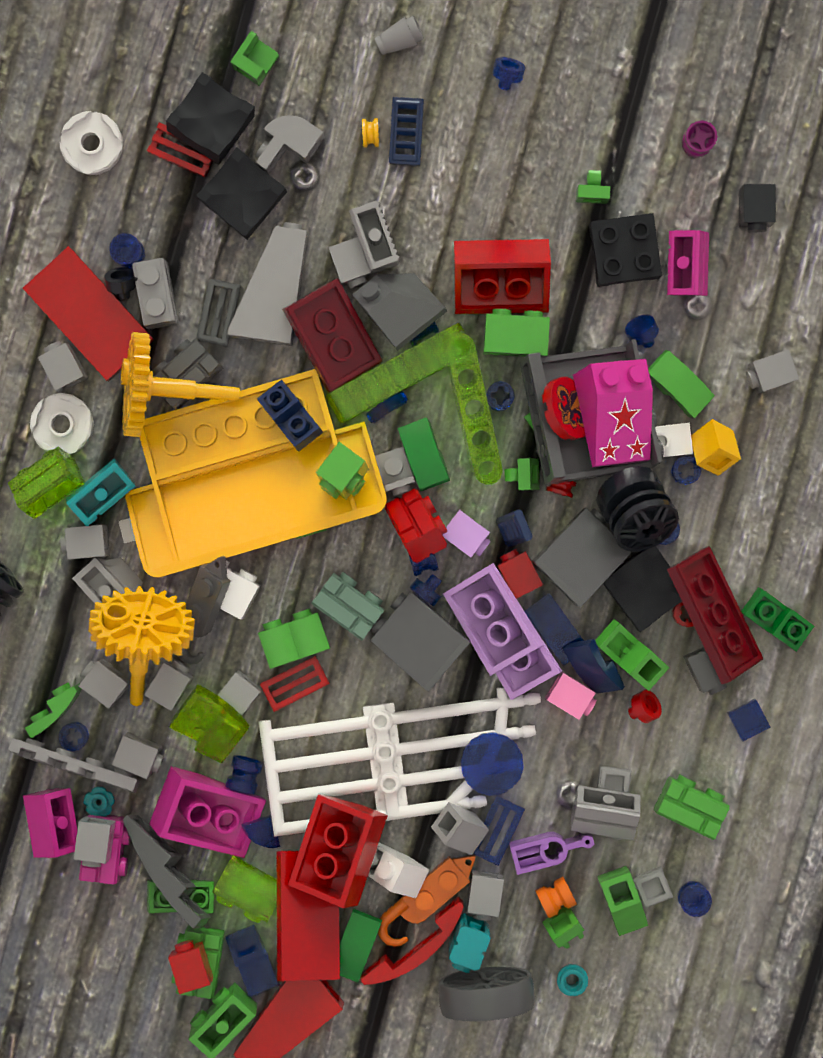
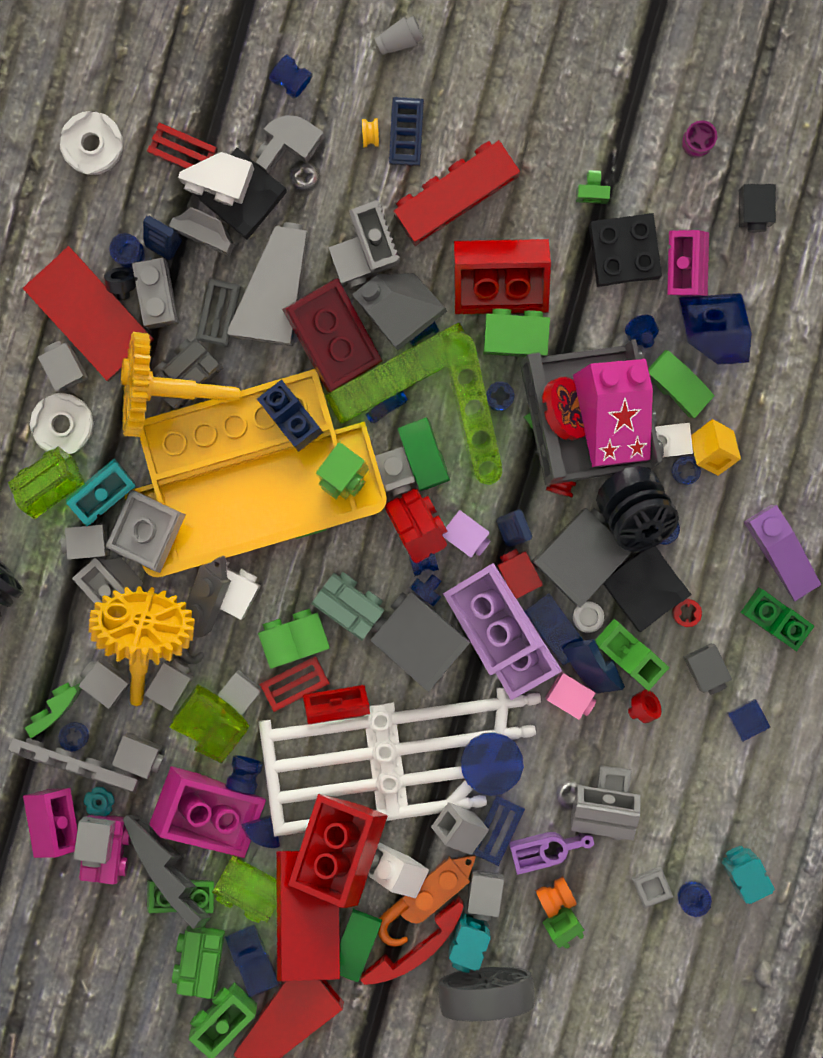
black brick [166,72,255,165] -> none
red brick [168,940,214,994] -> none
bright green panel [230,31,279,86] -> none
clear blue tile [492,57,526,90] -> none
bright green tile [504,458,540,491] -> none
teal plate [557,964,588,996] -> none
bright green slope [597,866,649,936] -> none
bright green brick [653,774,730,840] -> none
dark red tile [667,546,763,684] -> none
light grey brick [746,349,799,394] -> none
none -> light grey tile [105,490,186,573]
none -> dark blue slope [143,216,182,260]
none -> light grey slope [169,207,235,257]
none -> white slope [178,152,254,206]
none -> clear blue wheel [269,54,313,99]
none -> red tile [303,685,370,725]
none -> red brick [393,140,520,246]
none -> white tile [572,601,604,633]
none -> clear blue slope [679,293,752,365]
none -> teal brick [722,846,775,904]
none -> medium lavender slope [744,505,821,601]

